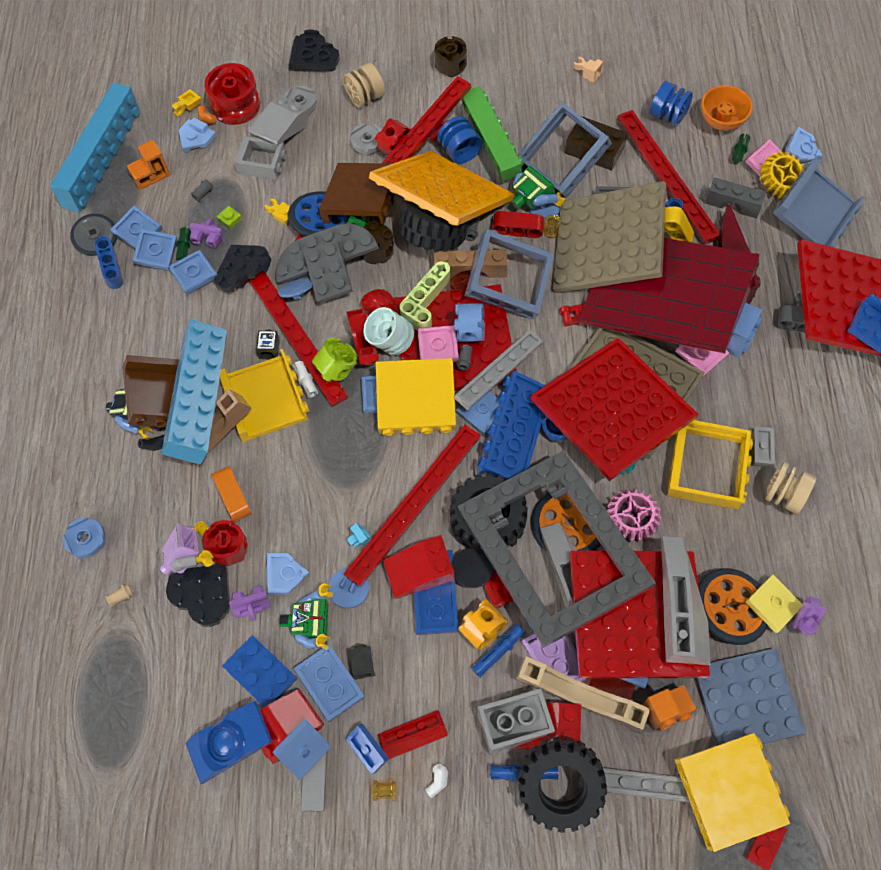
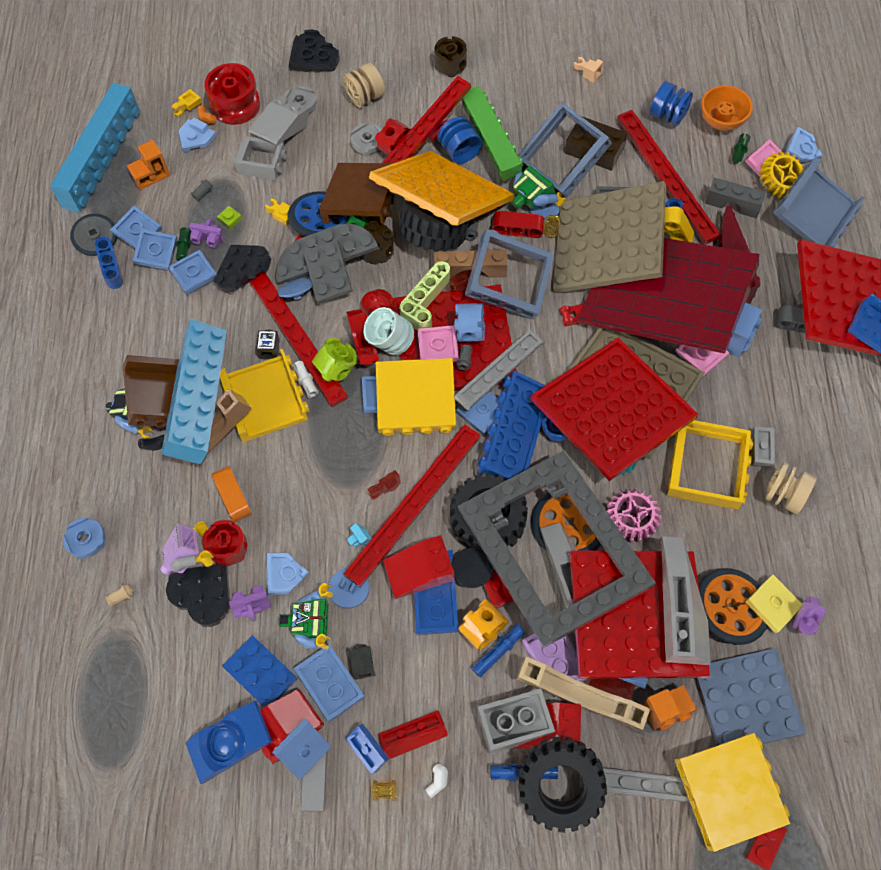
none -> clear red plate [367,470,401,500]

